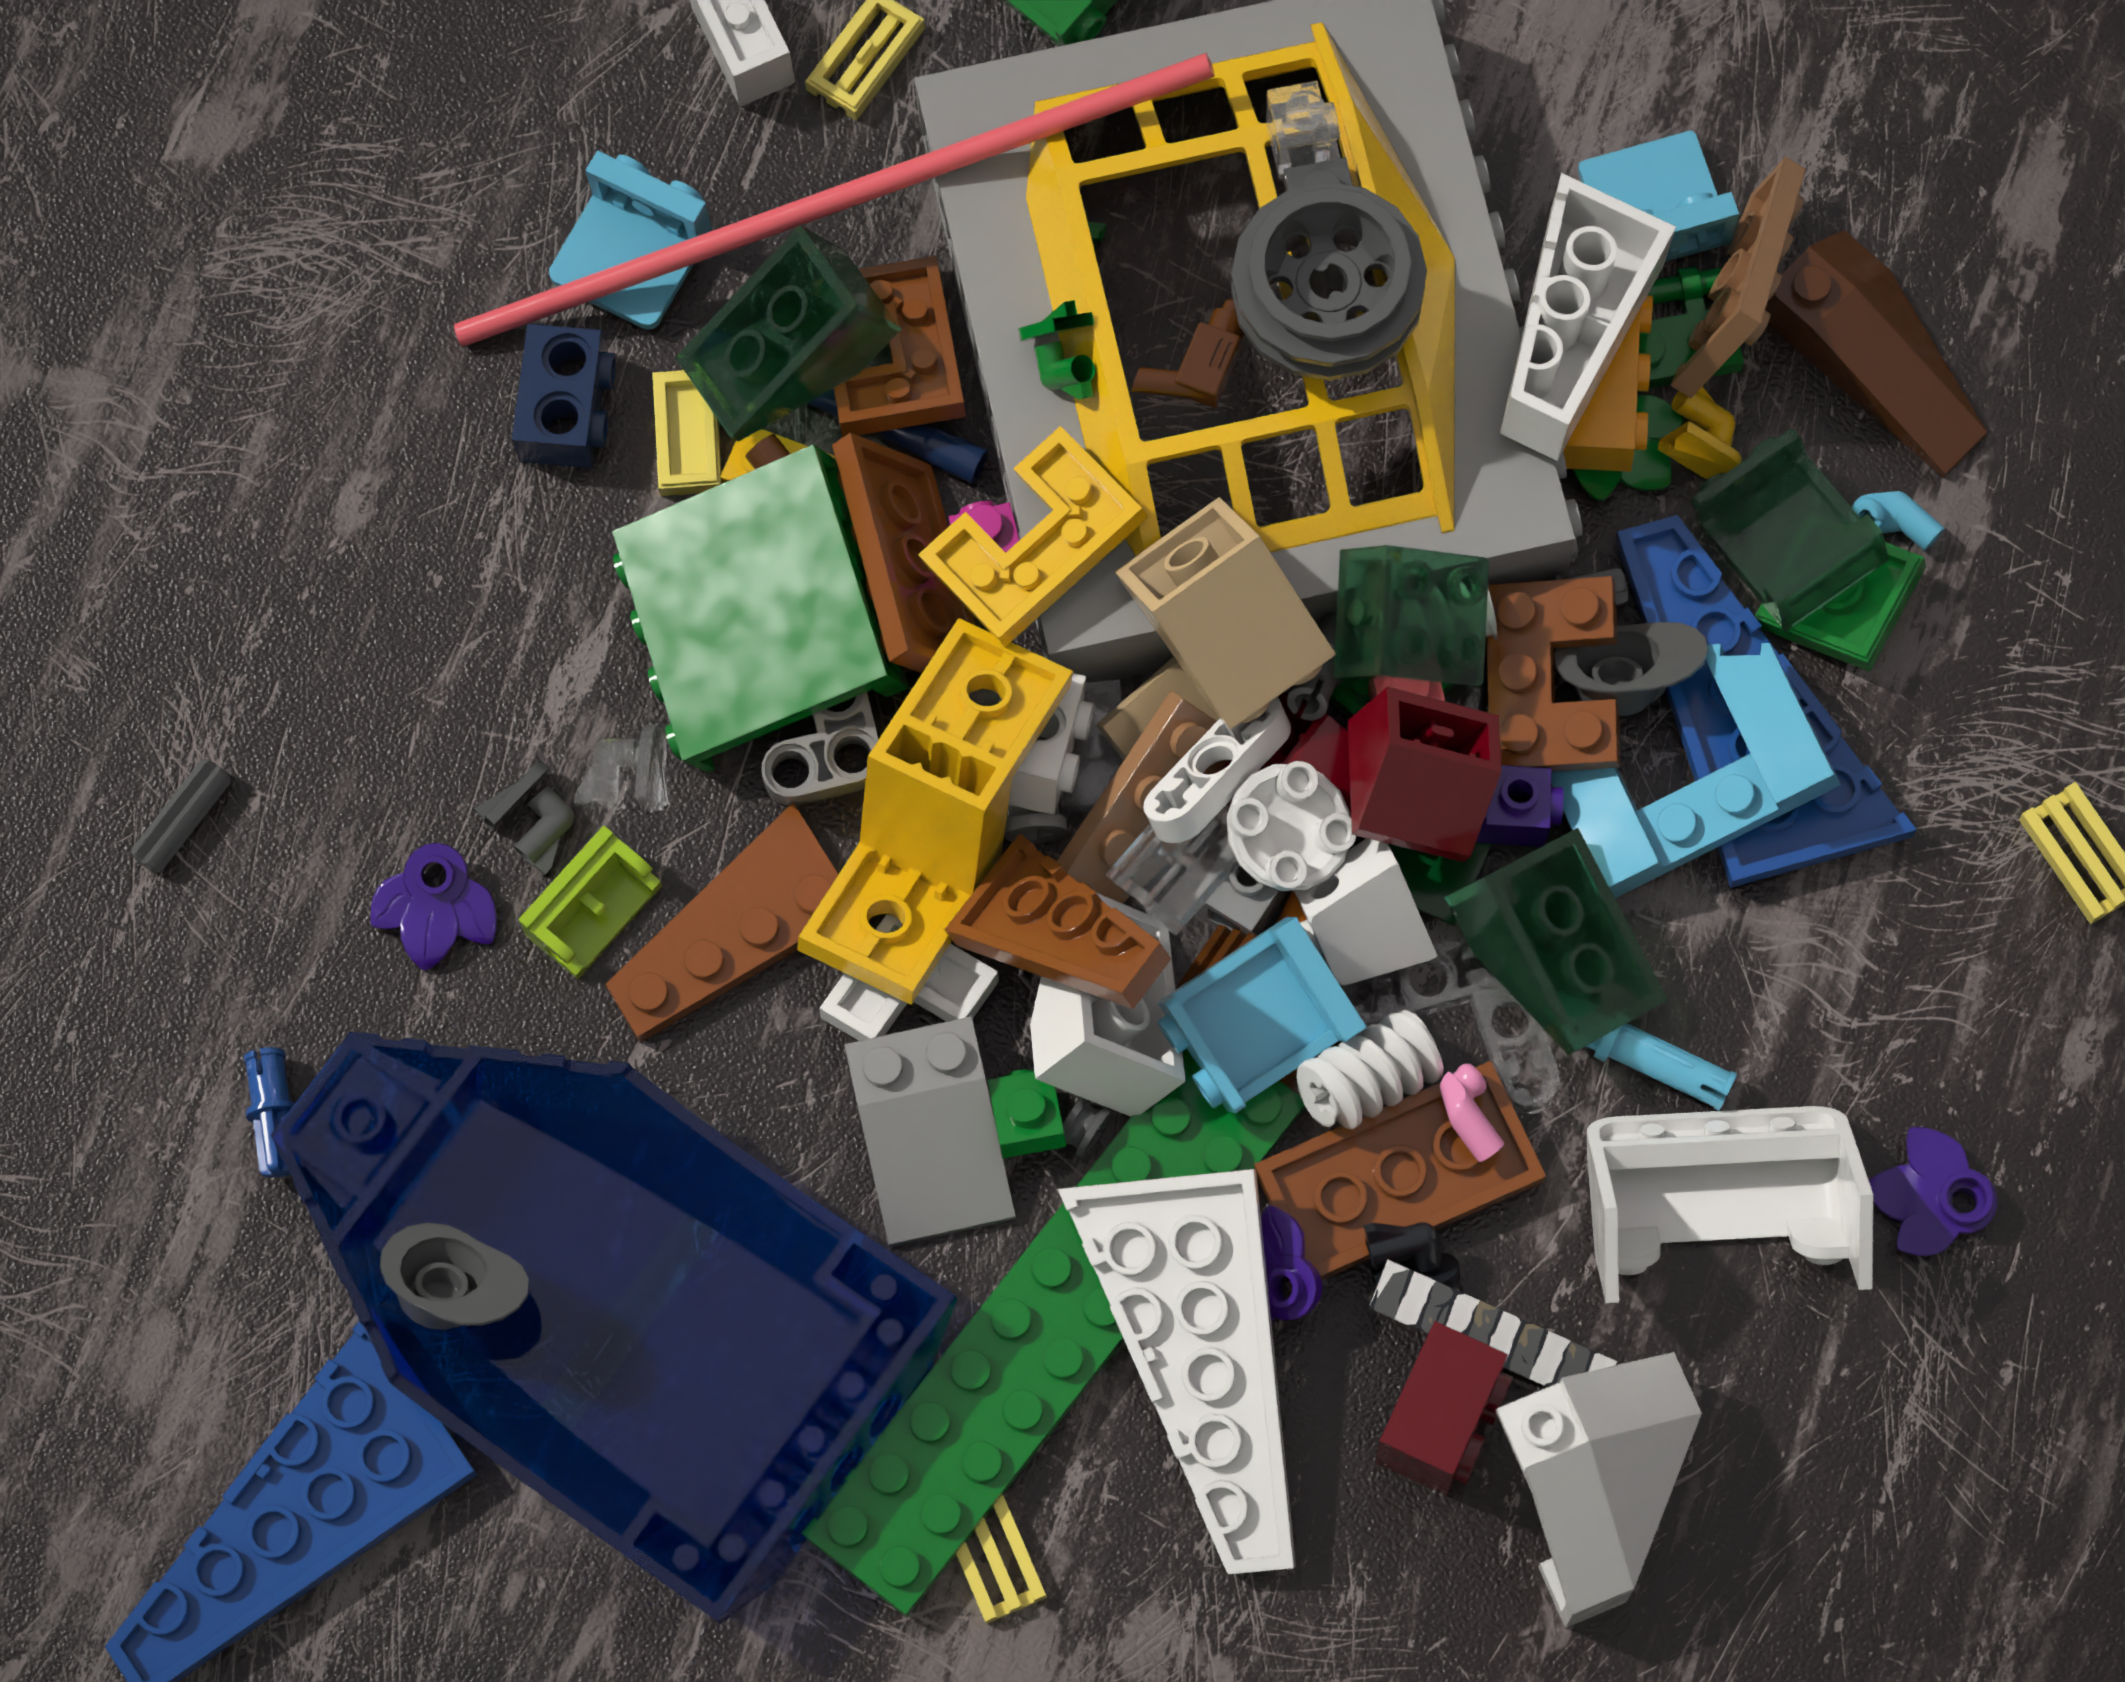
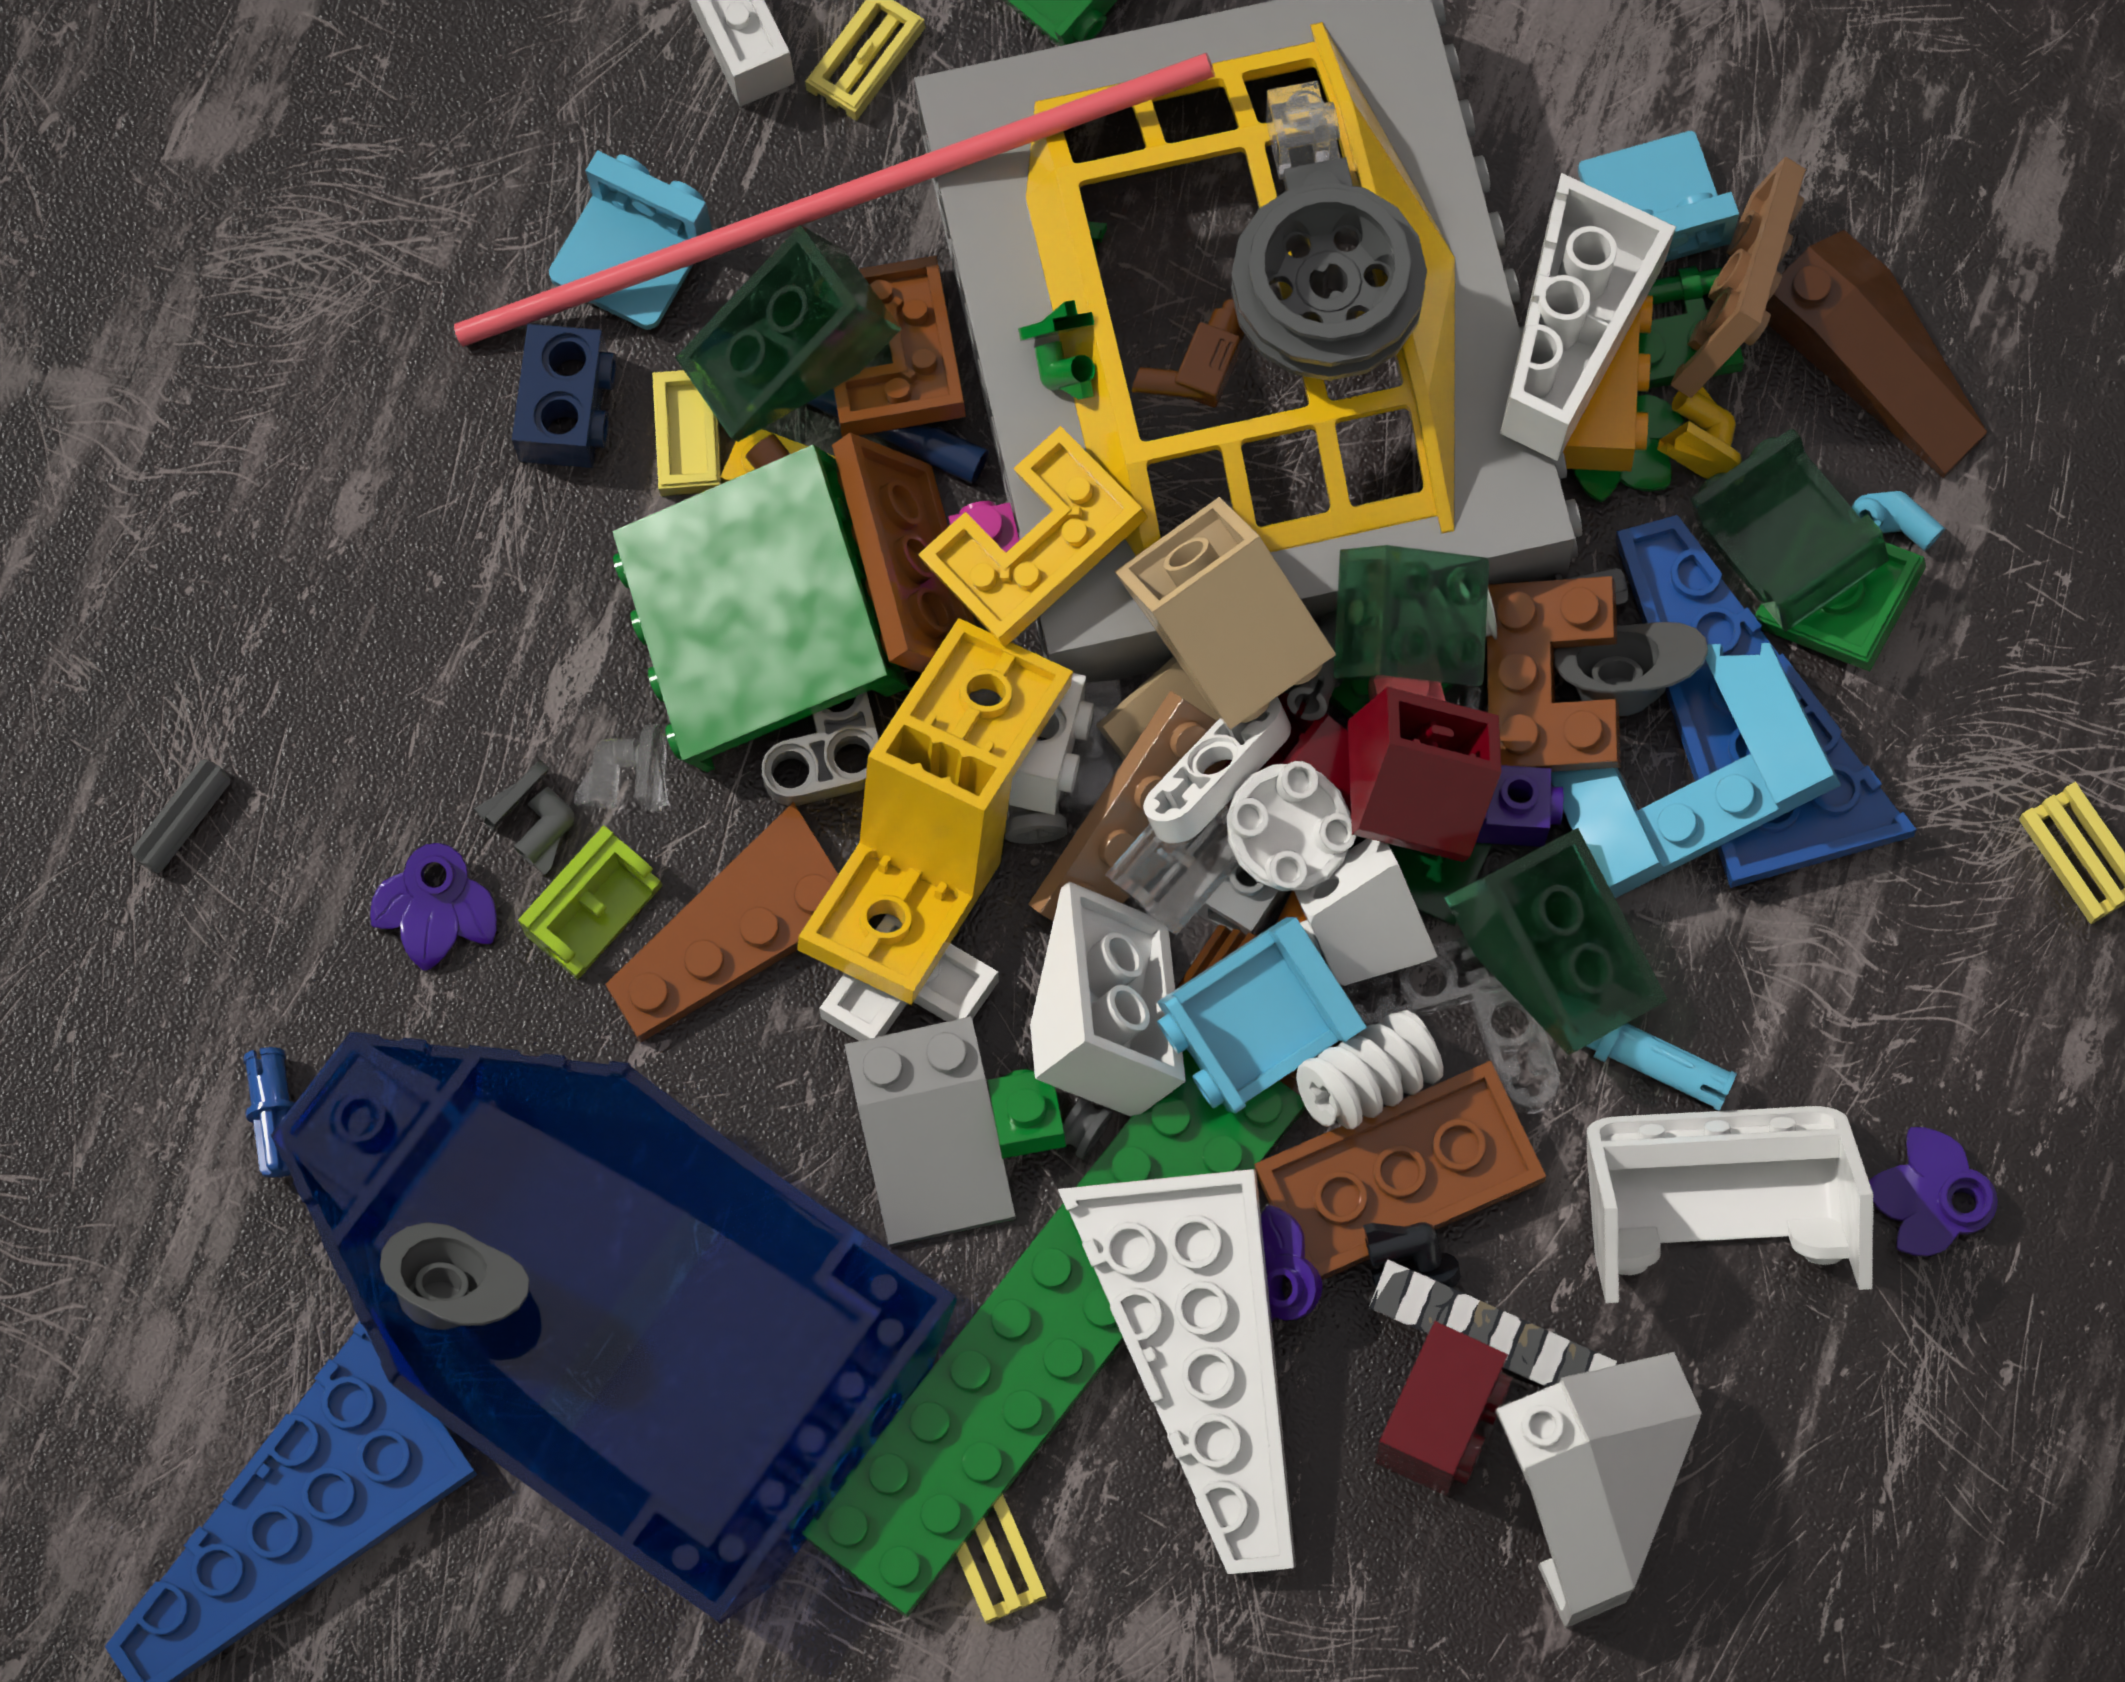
dark orange wing [944,833,1172,1009] -> none
bright pink arm [1439,1063,1505,1162] -> none

